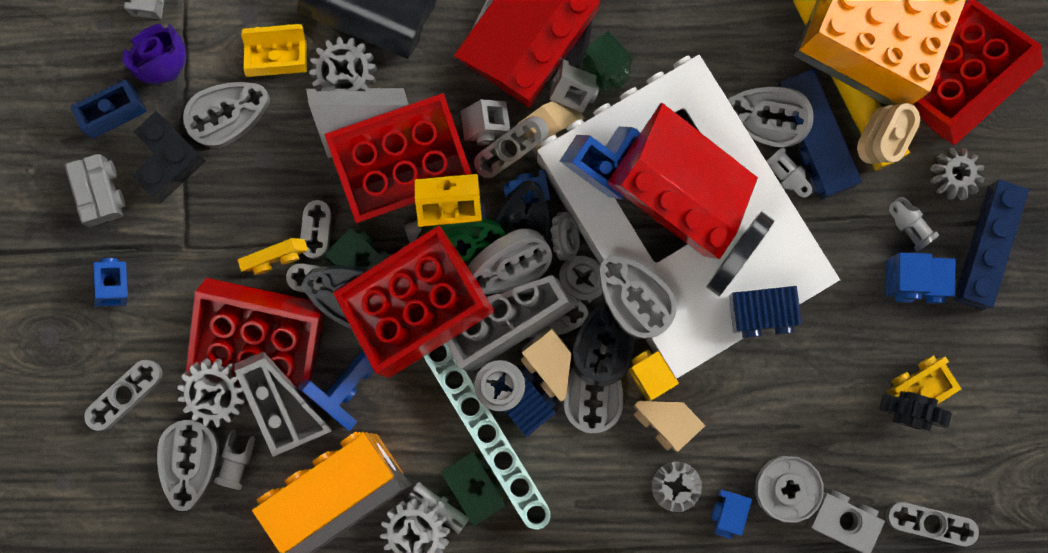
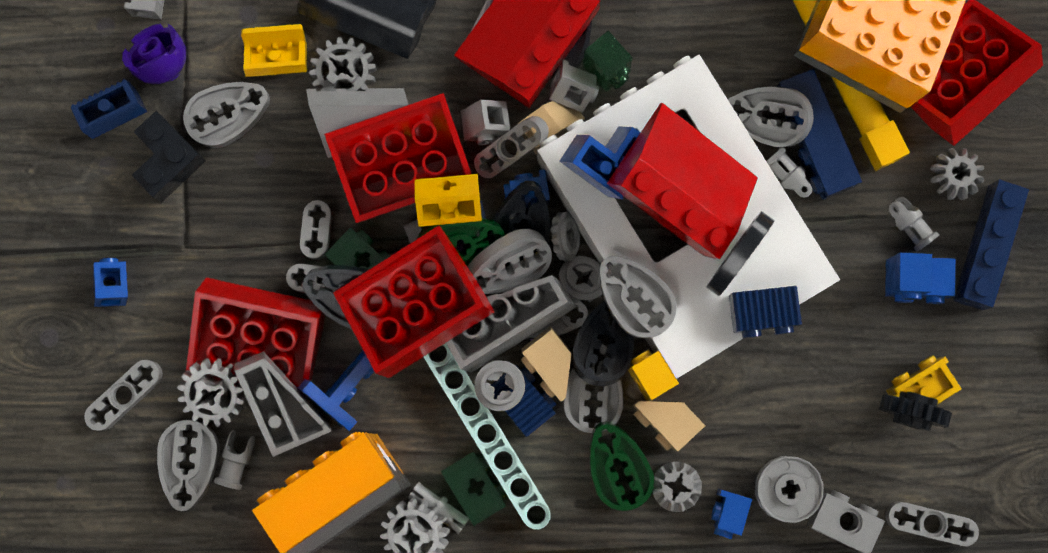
light grey brick [64,154,125,227] -> none
yellow plate [237,238,308,275] -> none
tan brick [857,103,920,164] -> none
none -> dark green piece [589,421,654,511]

